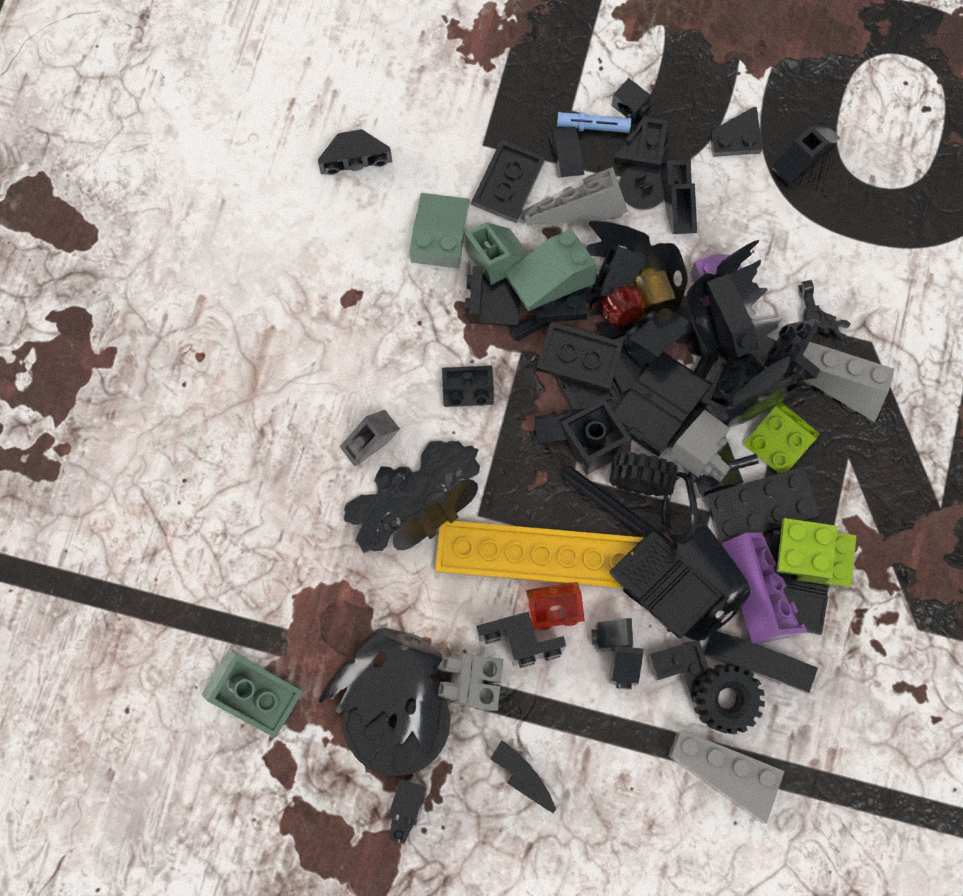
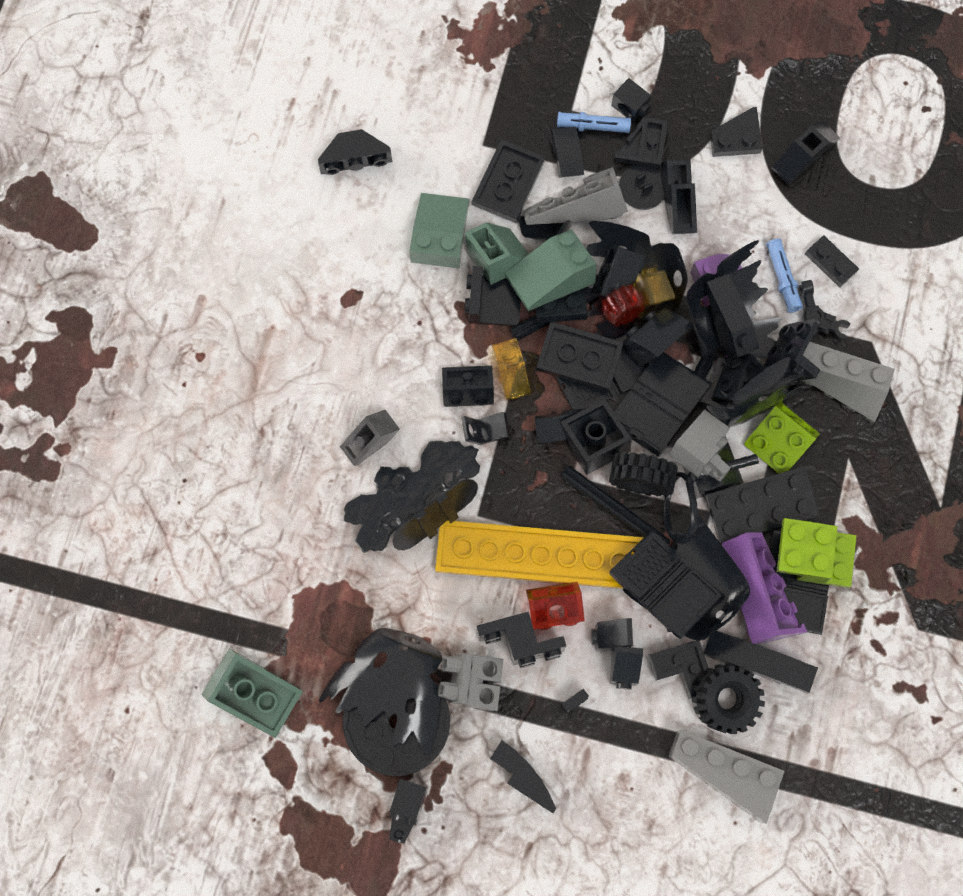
none -> black bracket [461,412,510,445]
none -> clear yellow slope [492,338,531,400]
none -> black piece [519,216,573,241]
none -> black tile [560,688,589,714]
none -> light blue pin [766,238,803,313]
none -> black plate [805,235,859,288]

